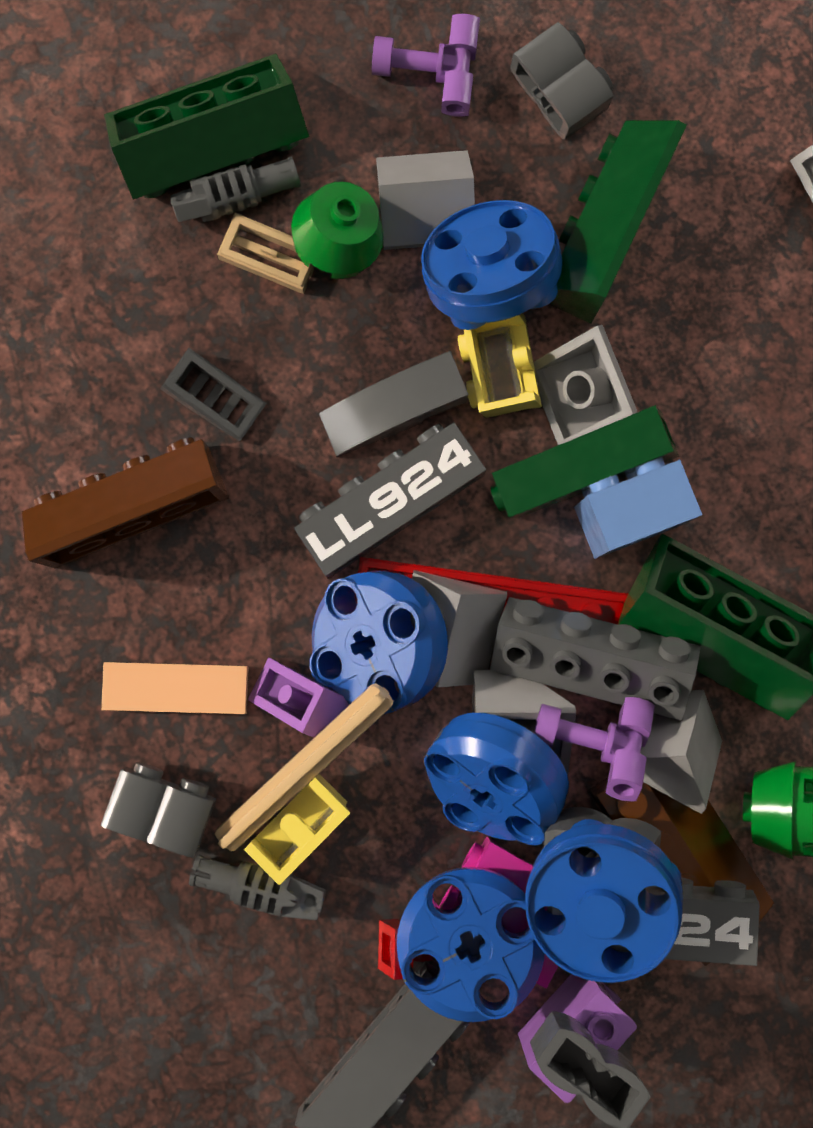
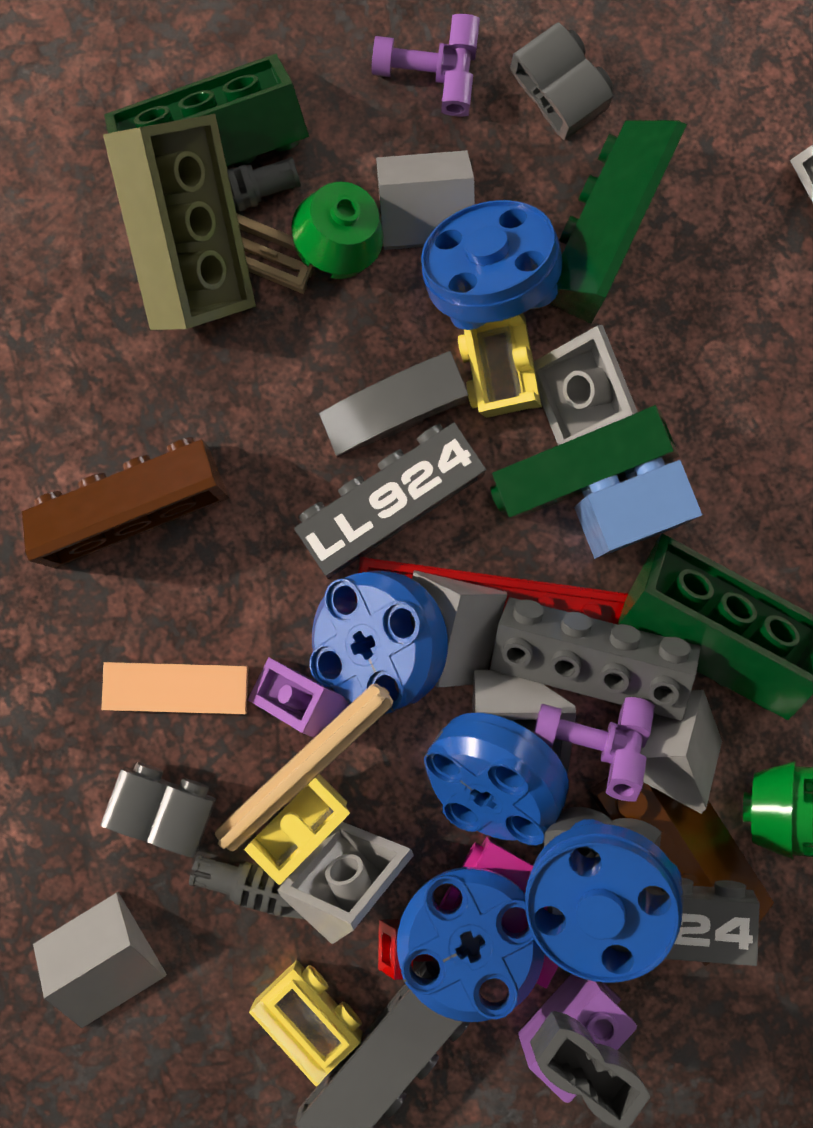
dark grey slope [160,348,267,442] -> none
none -> light grey slope [33,892,167,1028]
none -> olive slope [103,114,256,330]
none -> light yellow window [249,960,362,1087]
none -> light grey slope [278,822,414,944]

